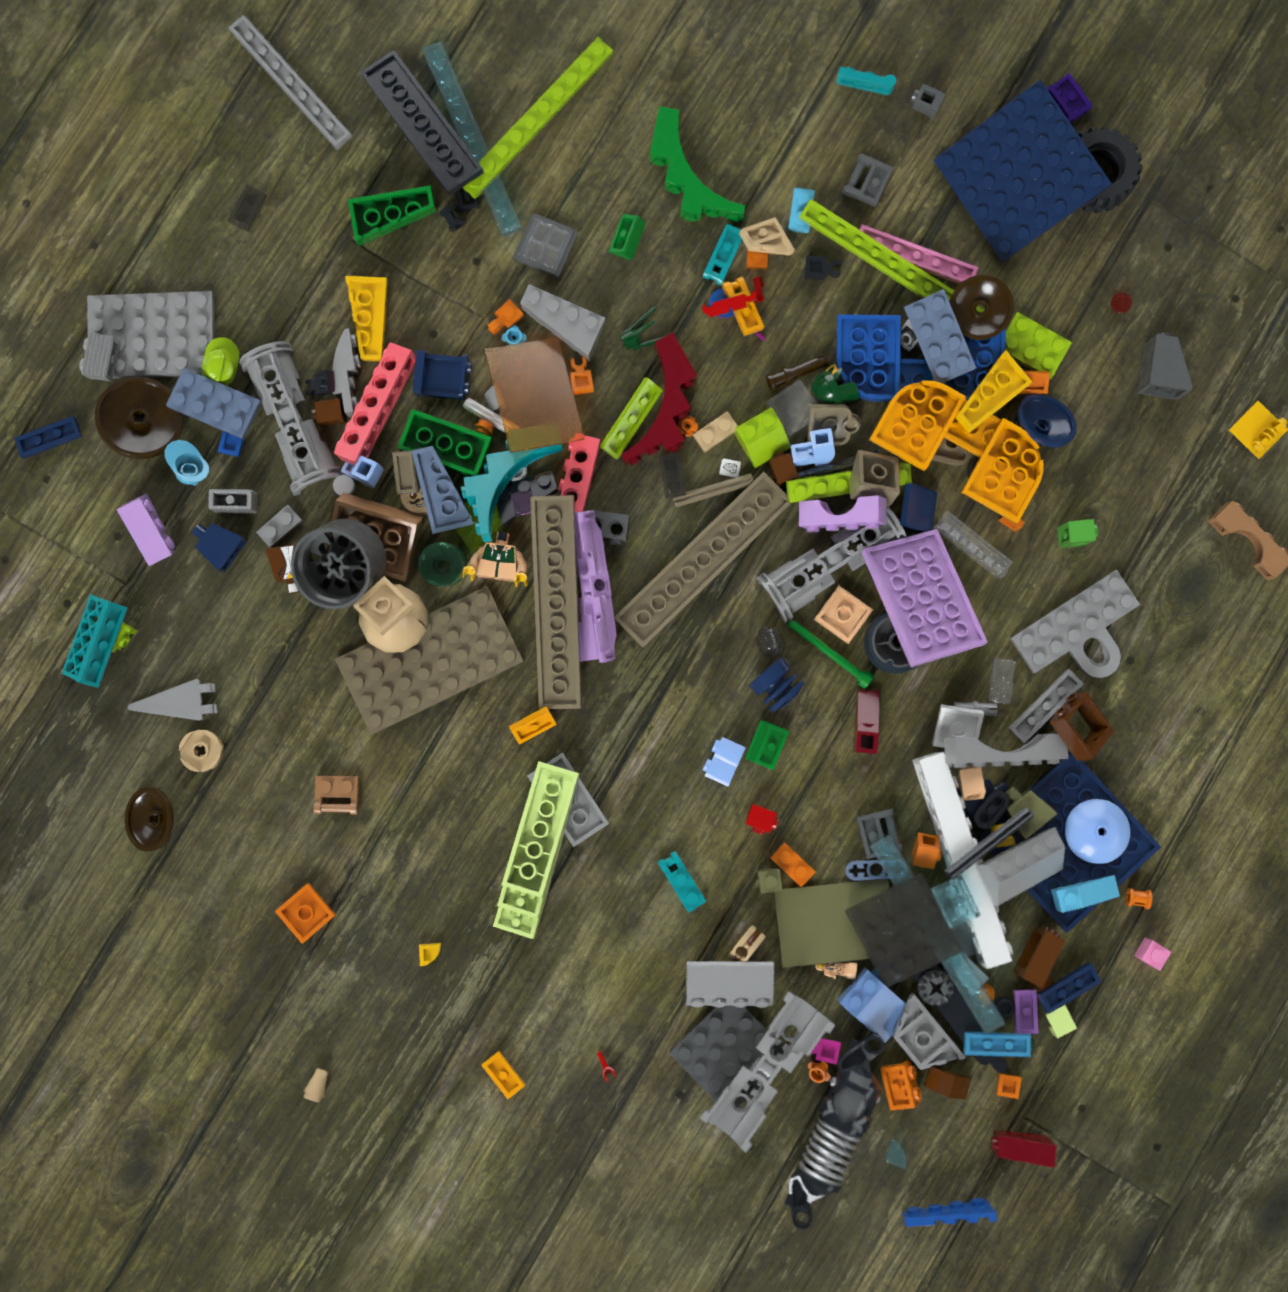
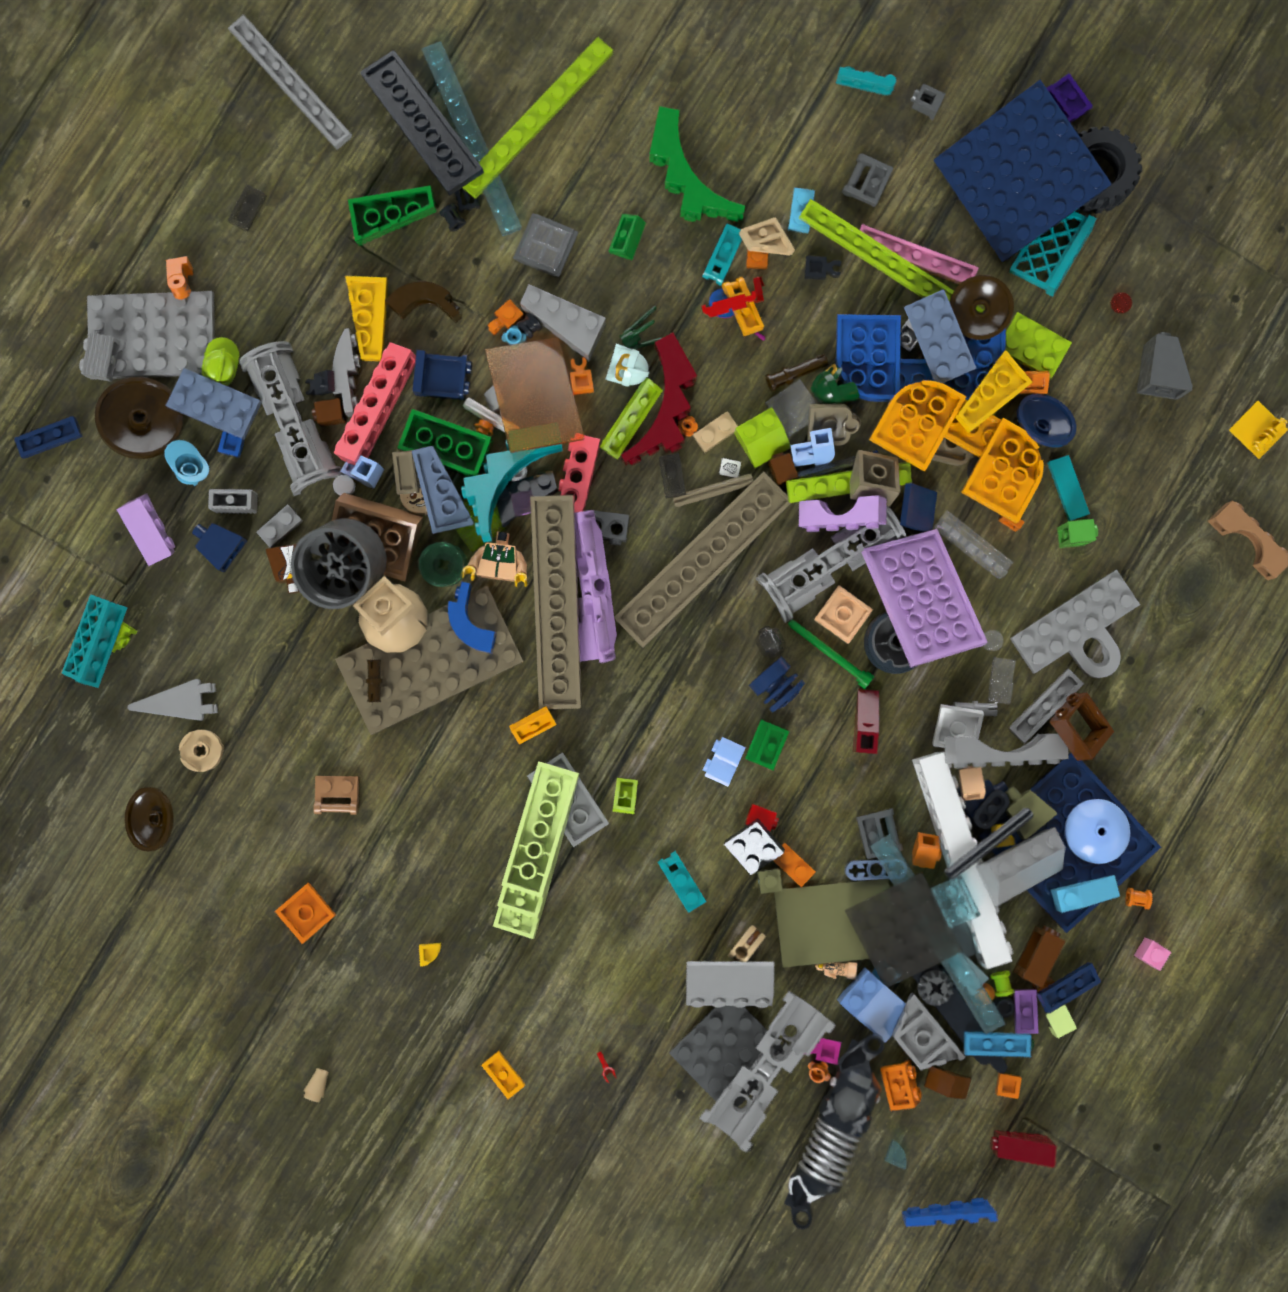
none -> orange leg [166,256,193,300]
none -> dark brown pin [365,660,383,702]
none -> dark brown arch [385,281,462,323]
none -> blue arch [448,582,497,654]
none -> black wheel [516,312,542,339]
none -> light aqua helmet [606,344,649,387]
none -> lime slope [613,778,638,814]
none -> plate [724,818,785,875]
none -> clear plate [983,630,1003,651]
none -> lime bush [990,971,1015,997]
none -> teal fence [1009,212,1097,297]
none -> teal tile [1047,455,1090,522]

